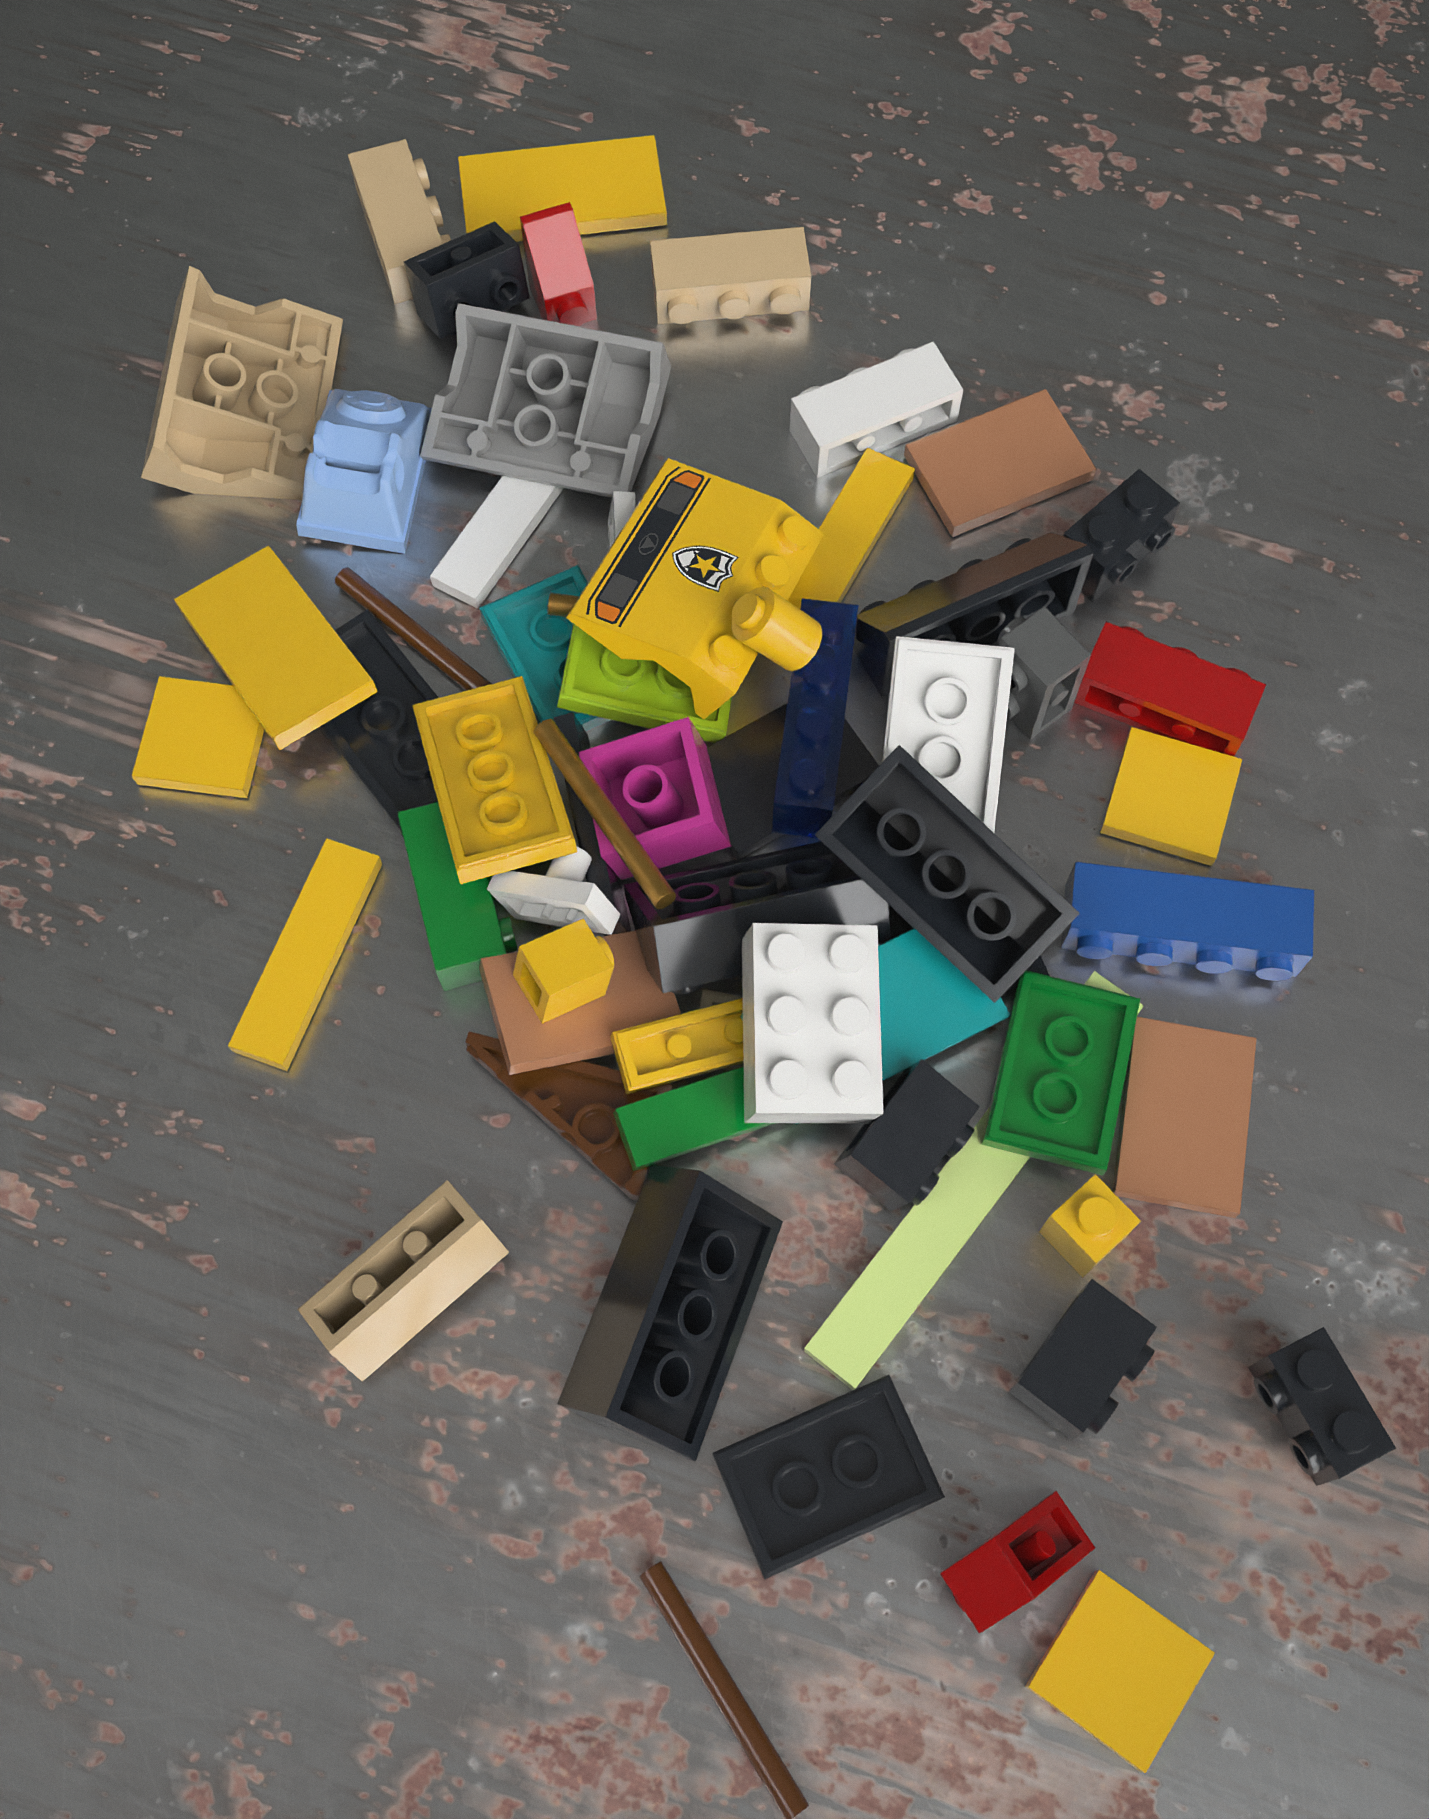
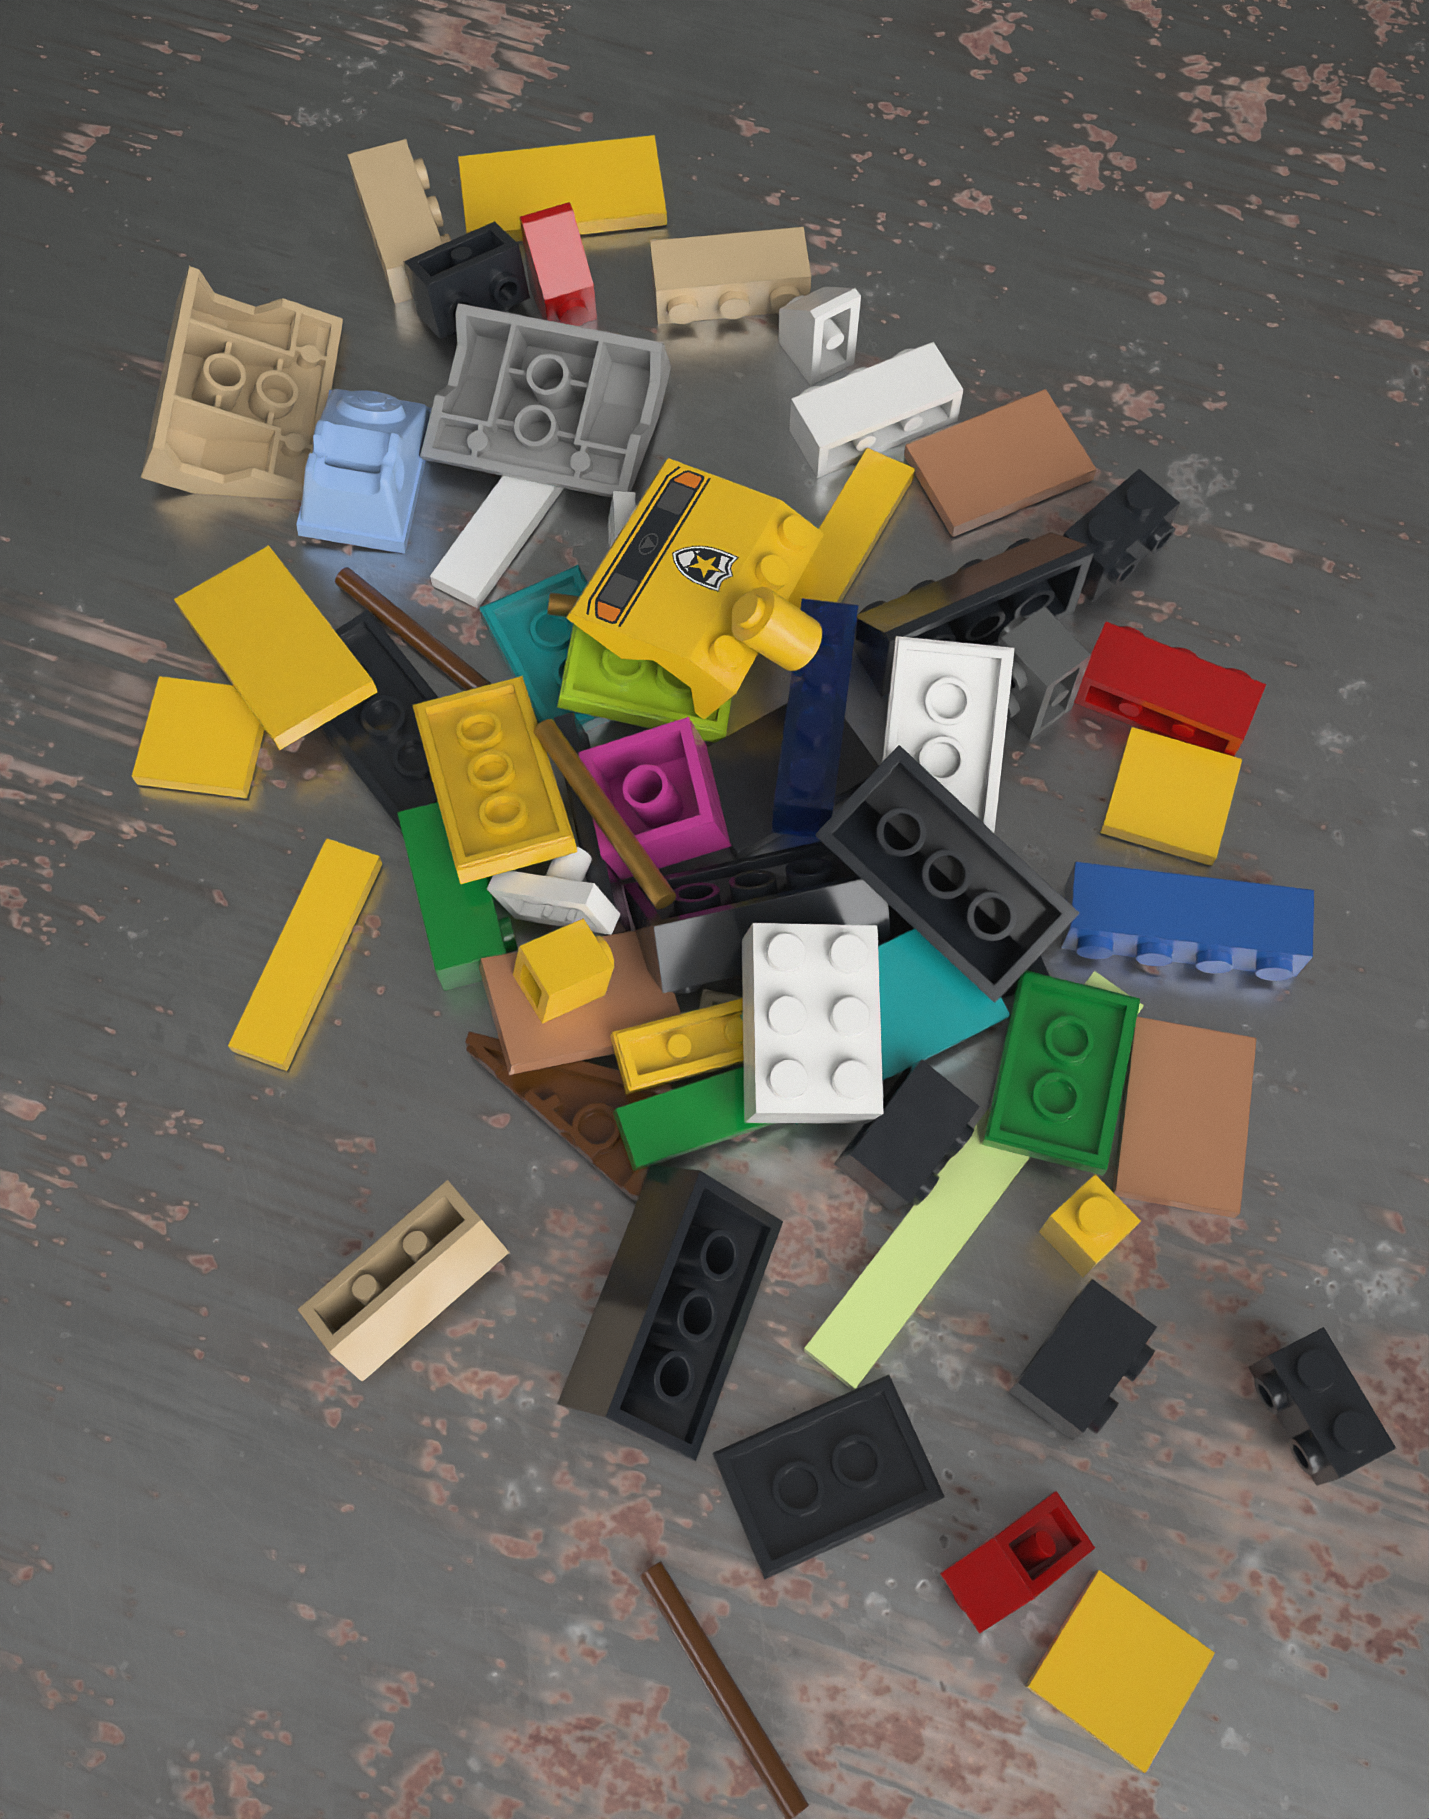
none -> white slope [778,287,861,386]

